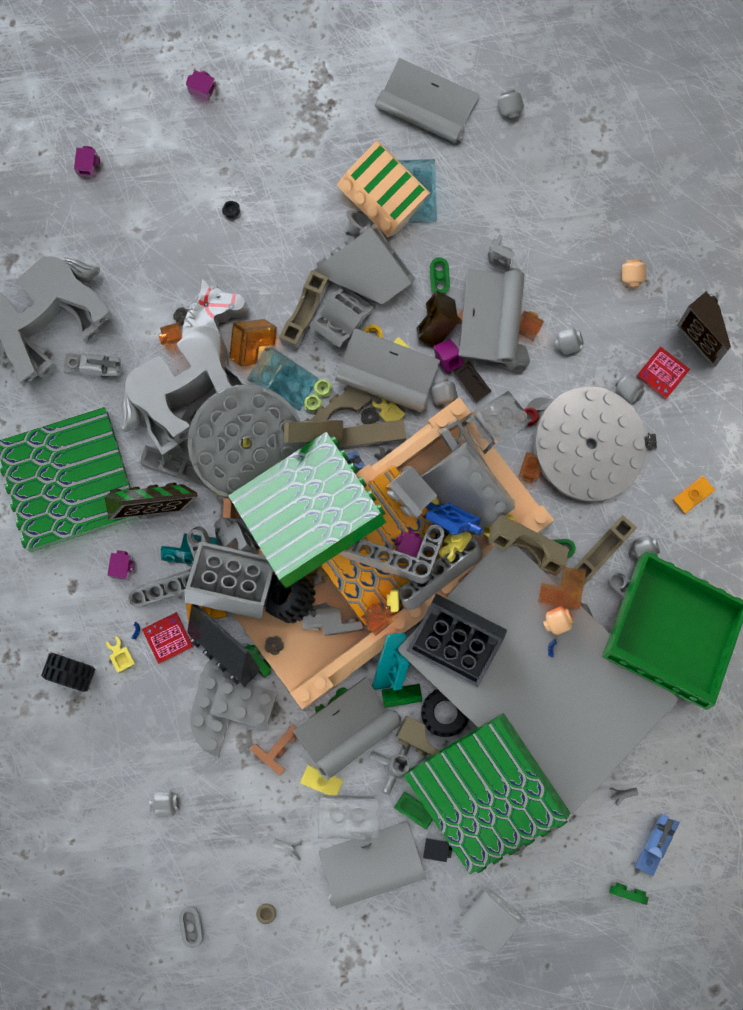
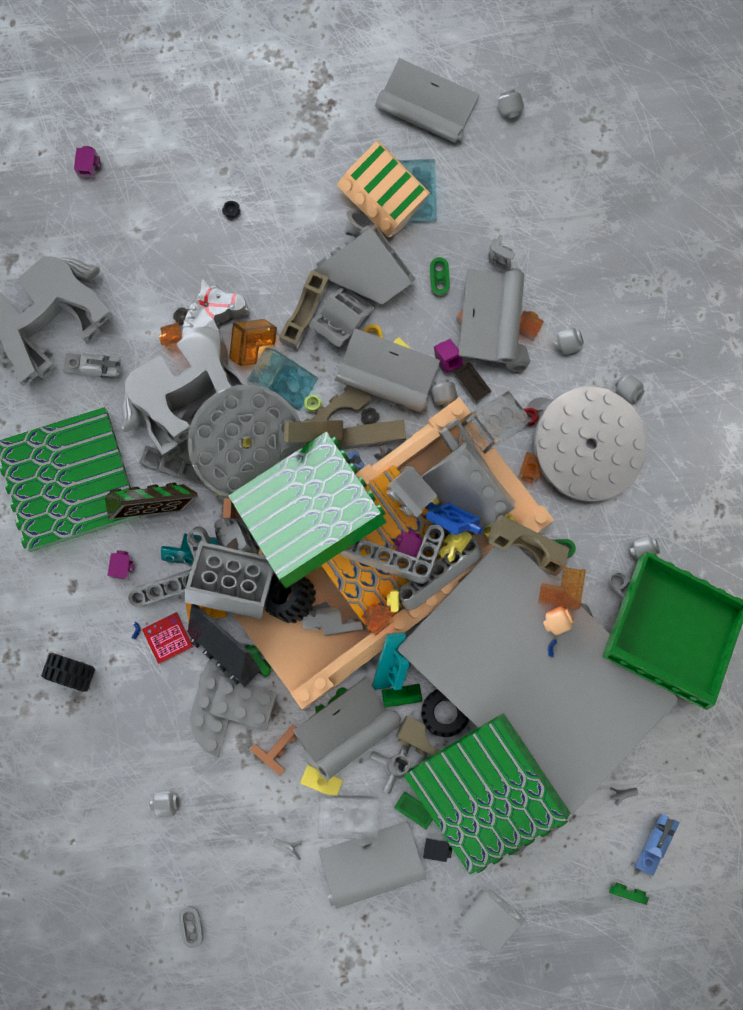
light yellow plate [106,636,136,673] -> none
magenta brick [186,70,216,101] -> none
dark tan tile [256,903,276,924] -> none
clear smoke plate [265,636,284,655] -> none
light grey bar [308,569,325,589] -> none
yellowish green plate [314,379,332,397] -> none
light yellow plate [372,397,405,422] -> none
black slope [407,593,507,687] -> none
dark brown panel [416,290,459,347] -> none
dark tan arch [569,515,637,587] -> none
light nougat head [621,259,647,287] -> none
red tile [636,346,690,399] -> none
clear smoke plate [644,432,657,451] -> none
light orange plate [673,476,715,514] -> none
dark brown slope [677,291,731,367] -> none

